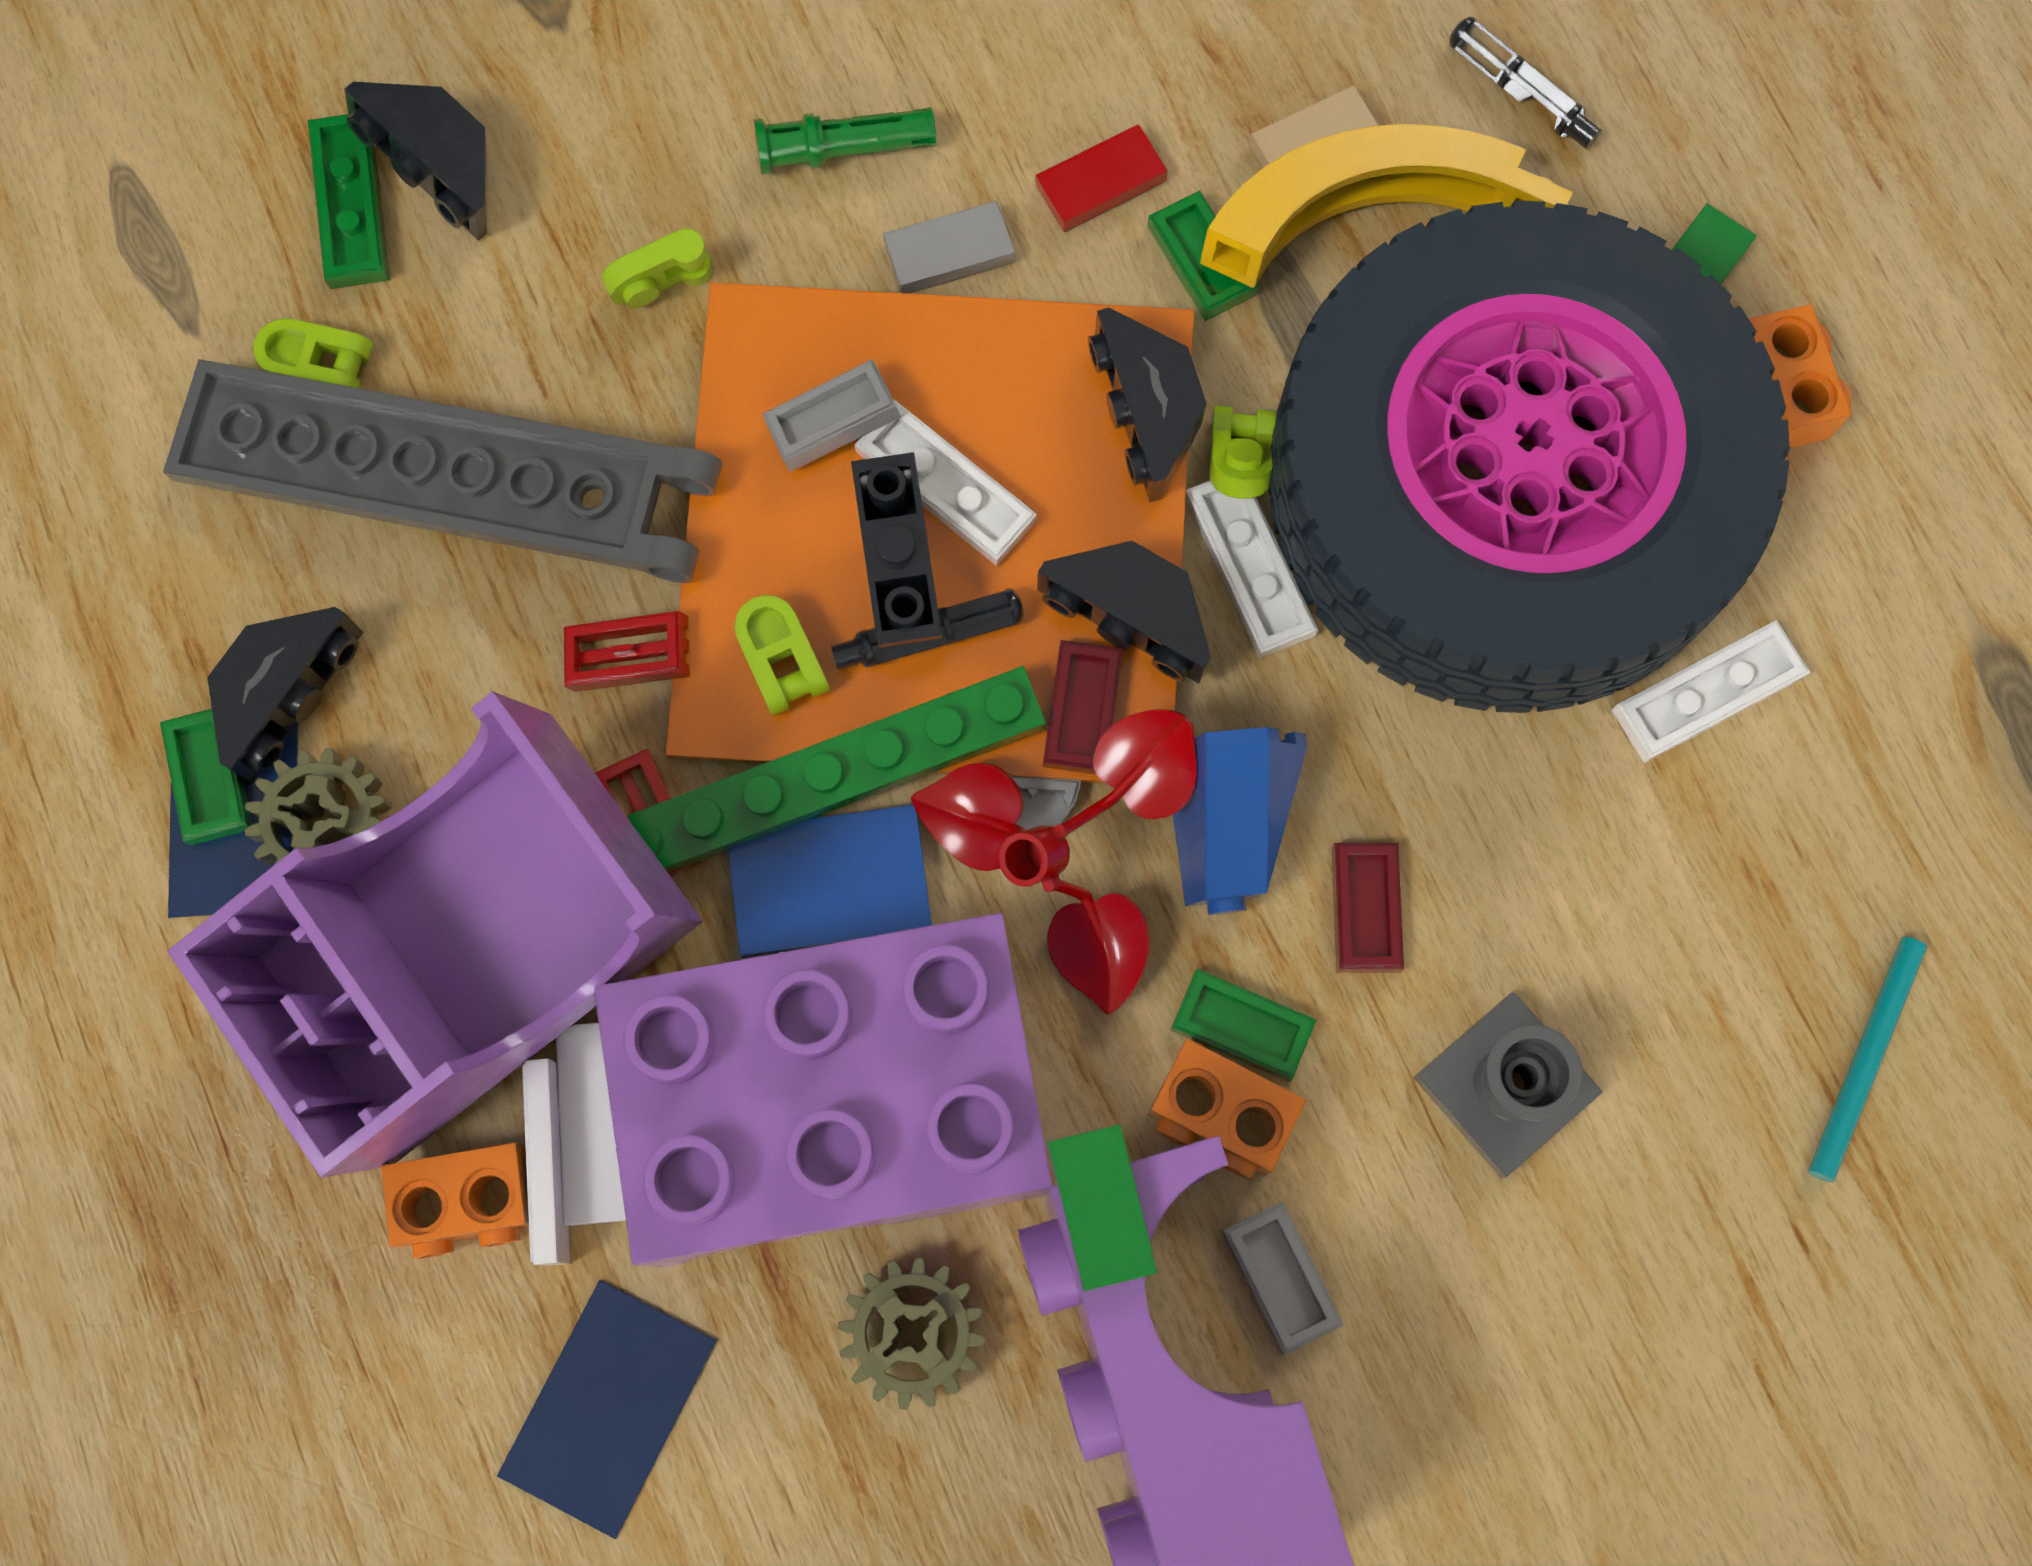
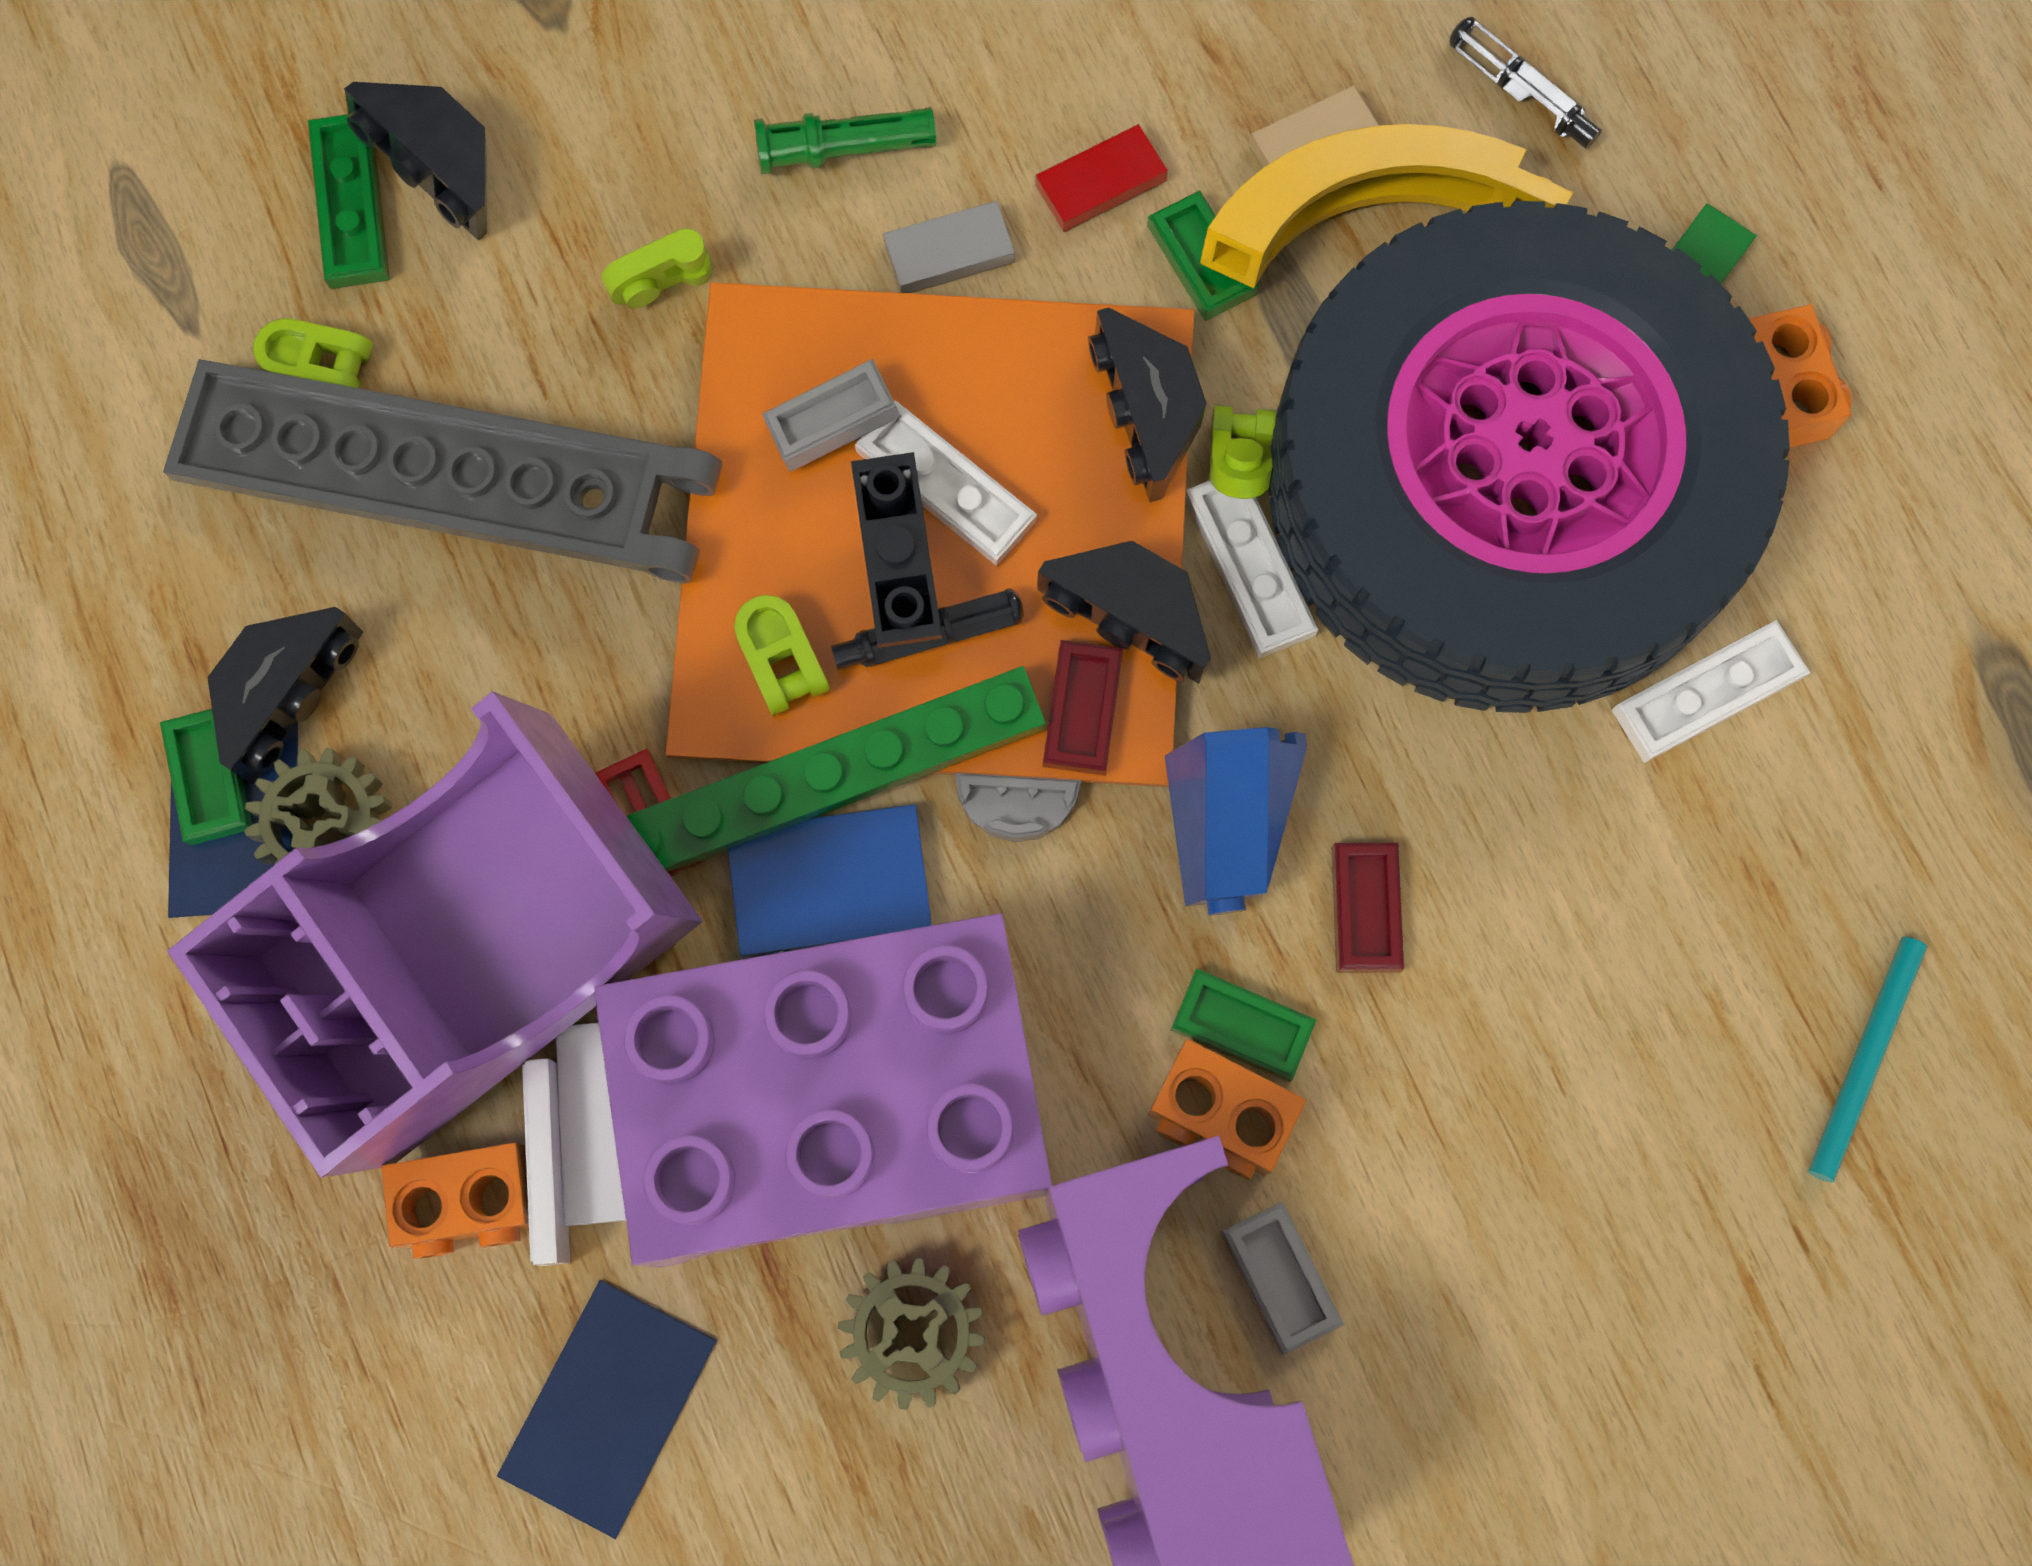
red tile [564,611,690,692] -> none
red plant [910,709,1198,1014] -> none
green tile [1047,1124,1158,1292] -> none
dark grey plant [1413,991,1603,1179] -> none

